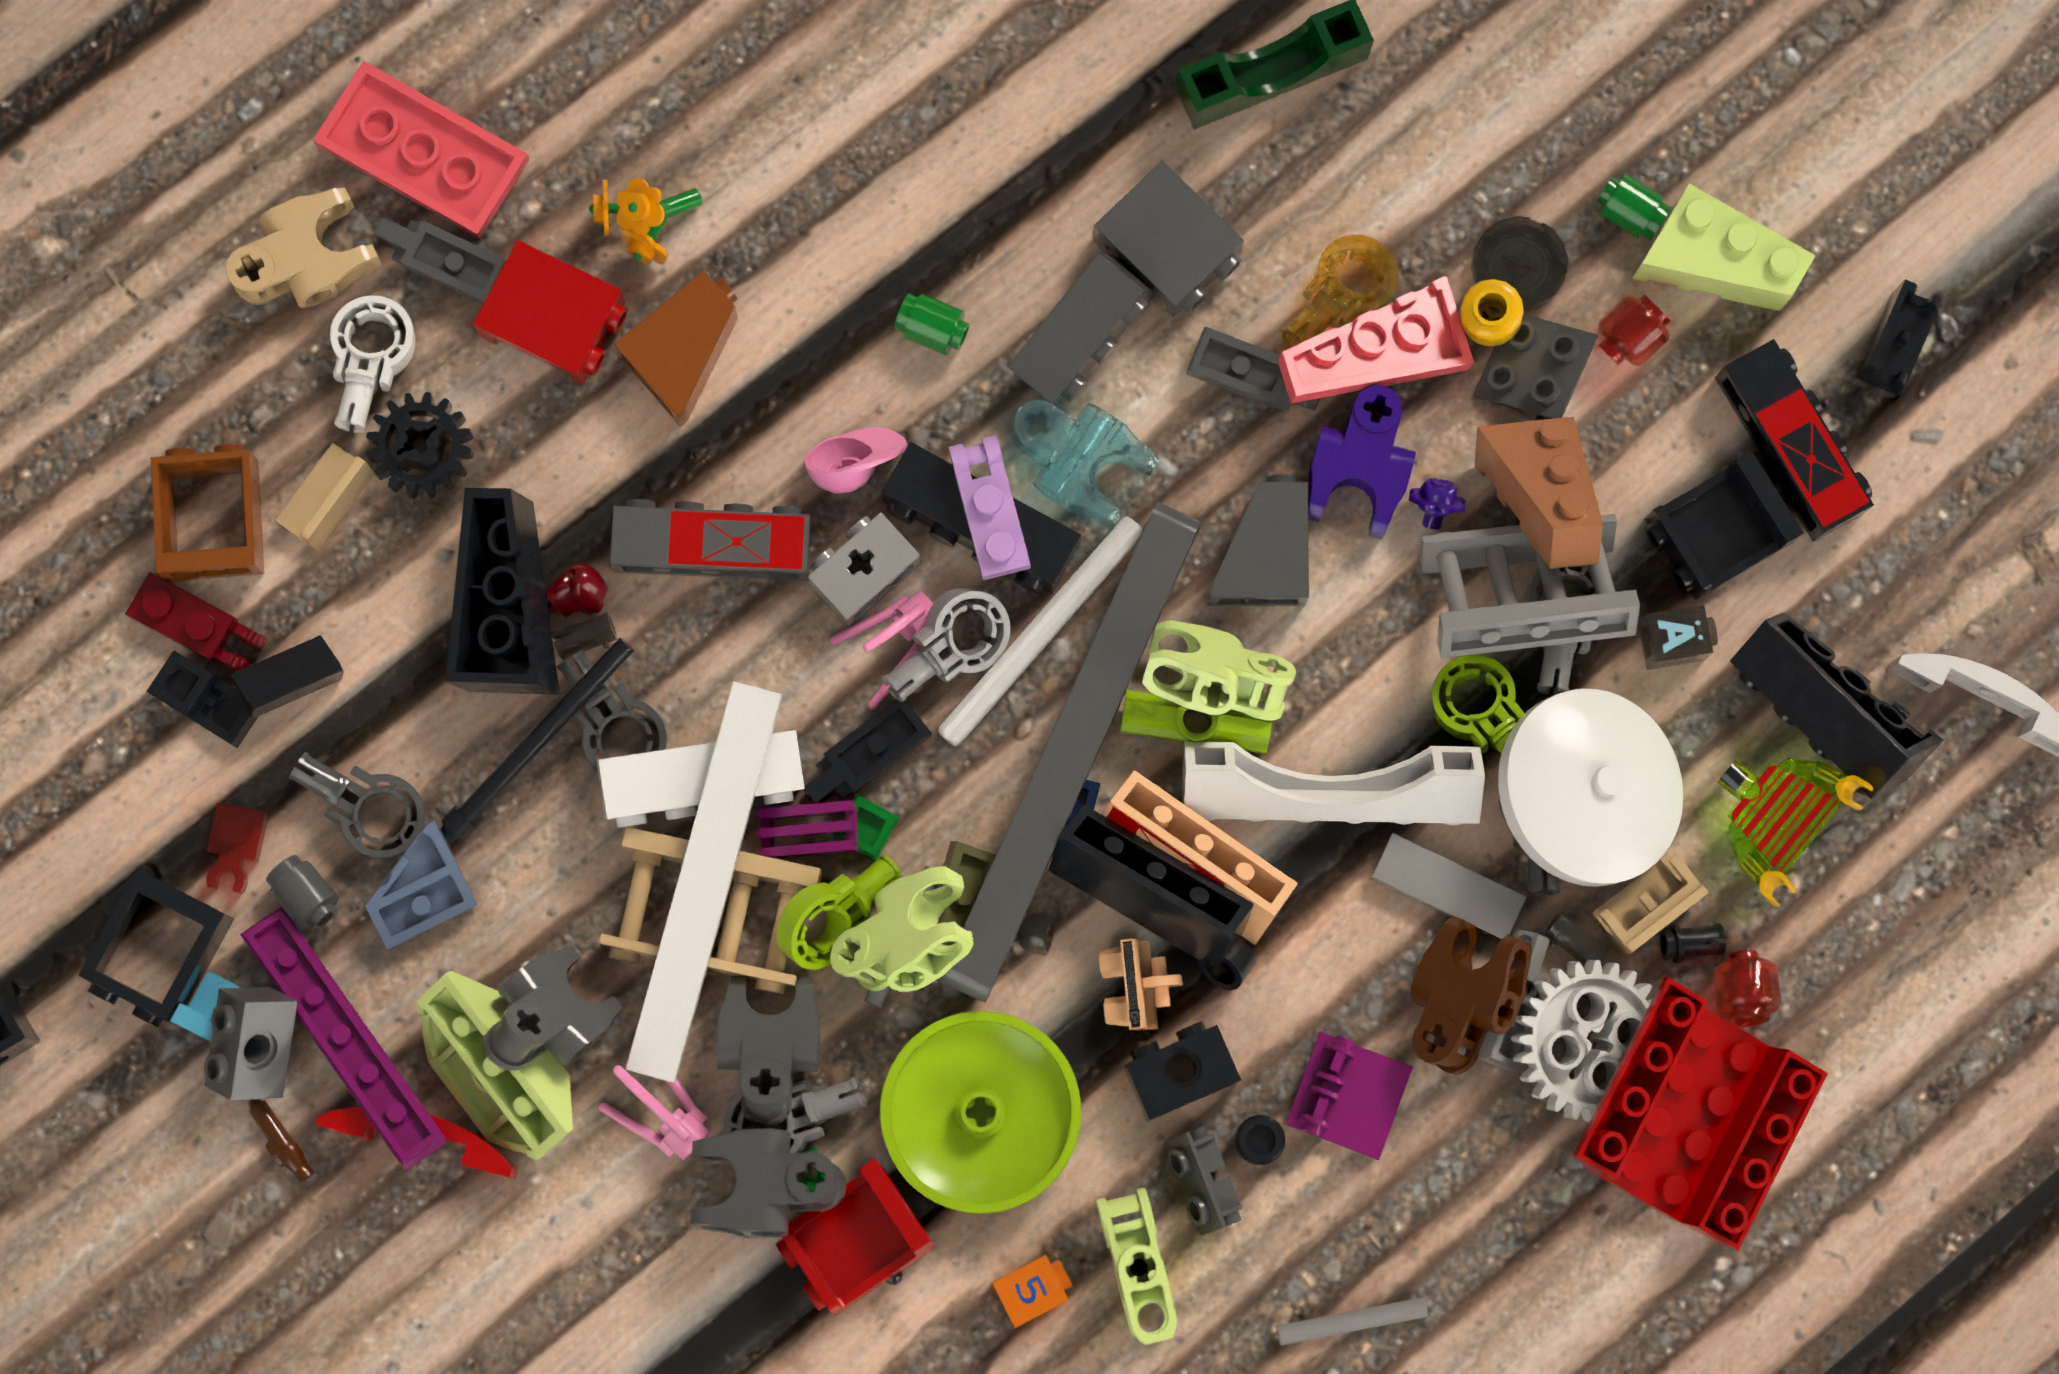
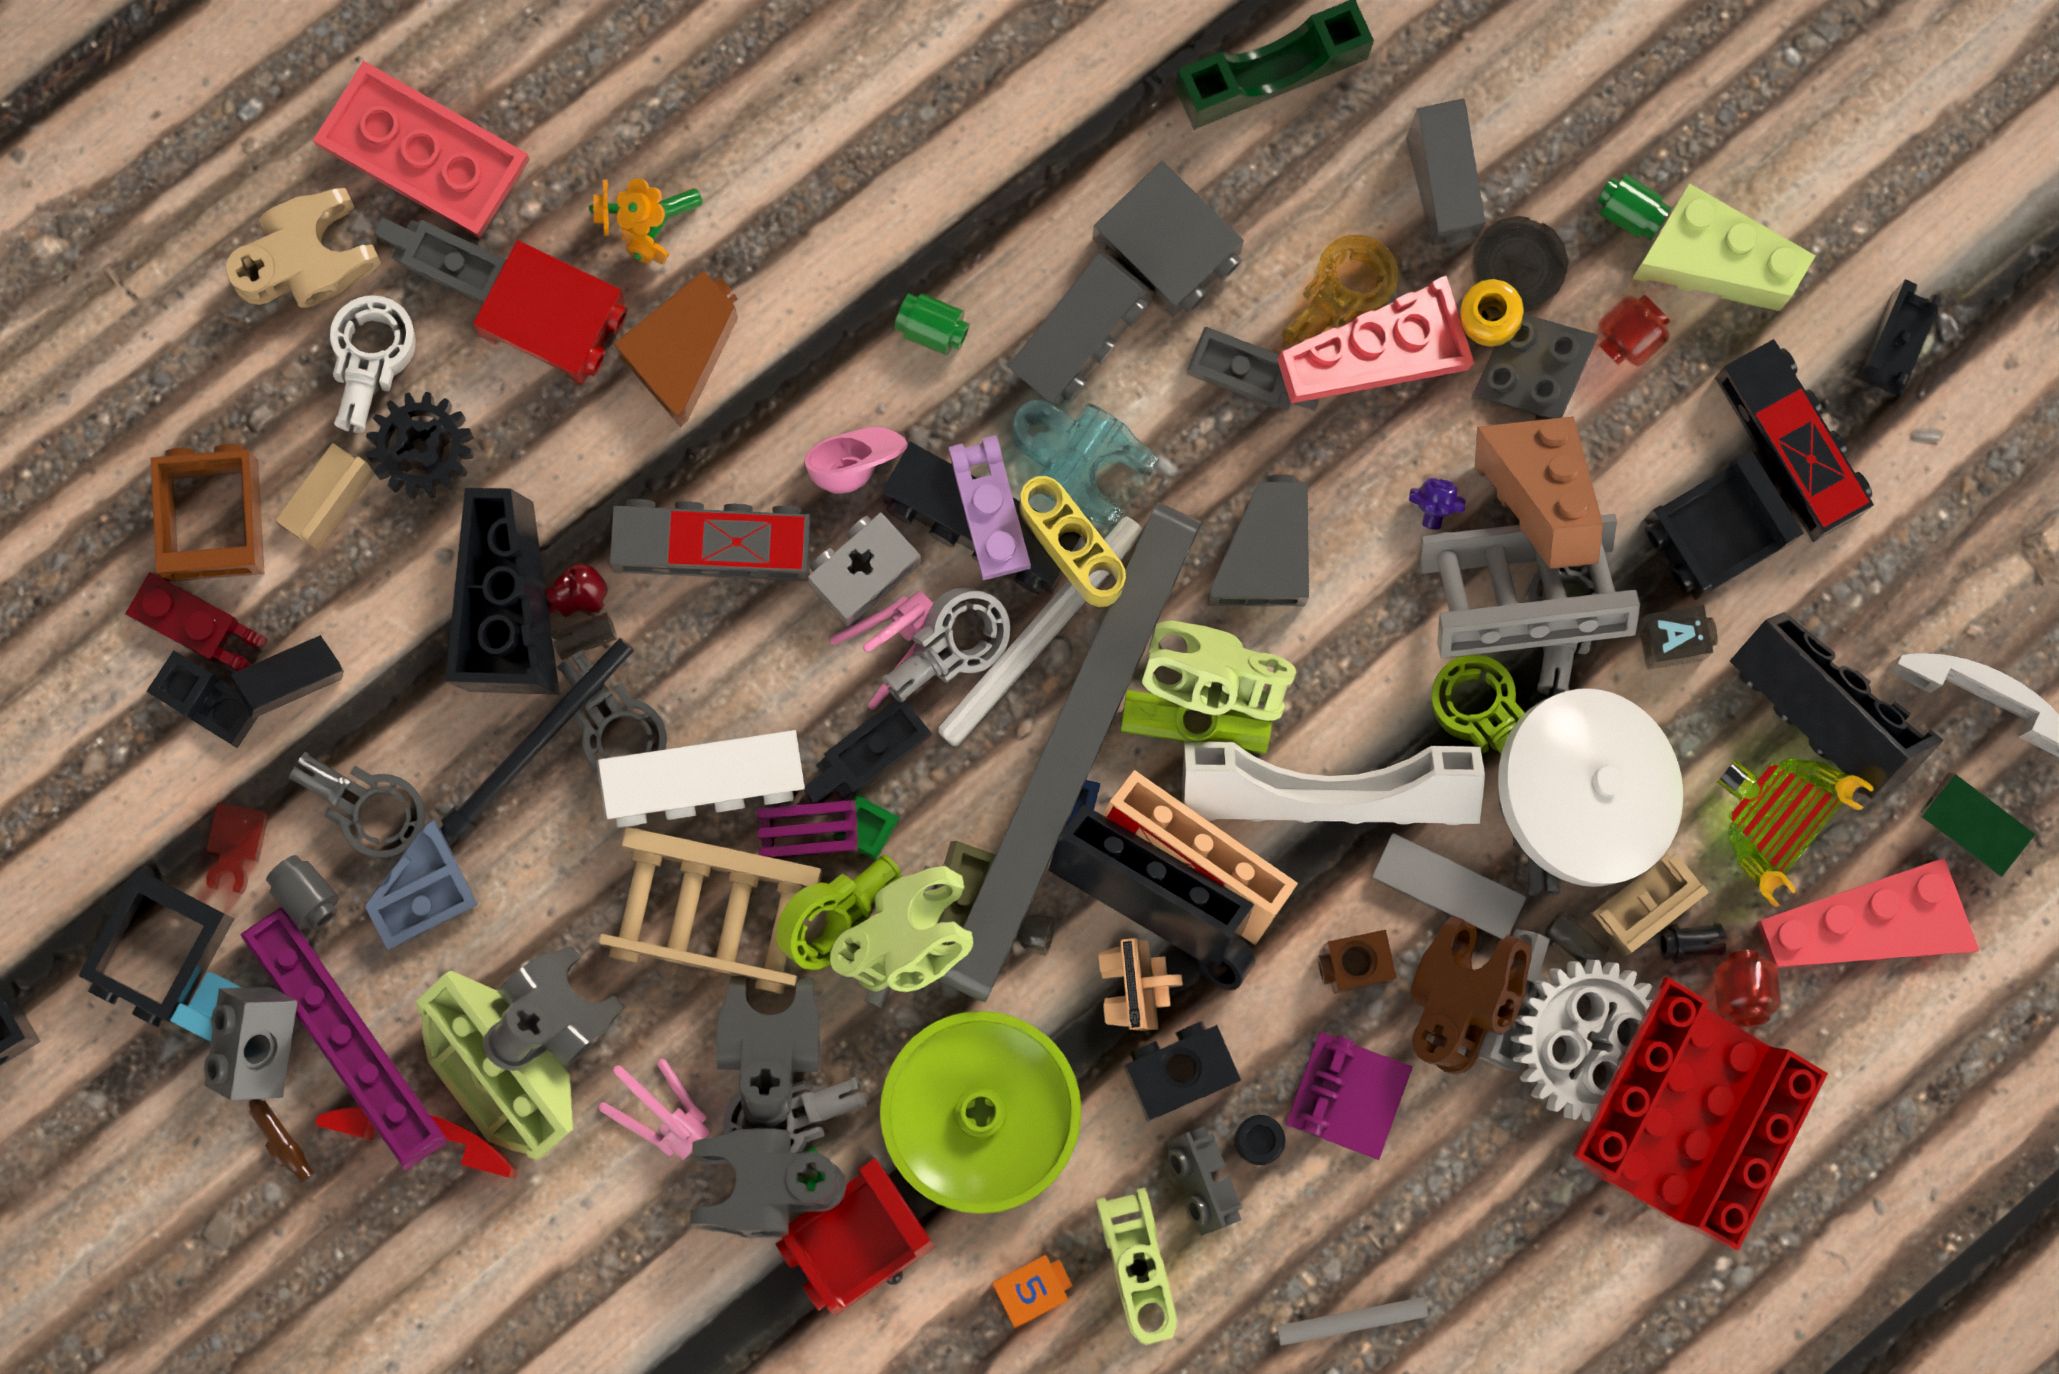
white tile [625,681,783,1083] -> none
dark purple piece [1308,385,1416,540] -> none
none -> light yellow beam [1019,476,1126,607]
none -> reddish brown brick [1317,929,1397,994]
none -> dark grey slope [1406,98,1485,248]
none -> coral wing [1757,858,1980,968]
none -> dark green hinge [1920,773,2036,877]

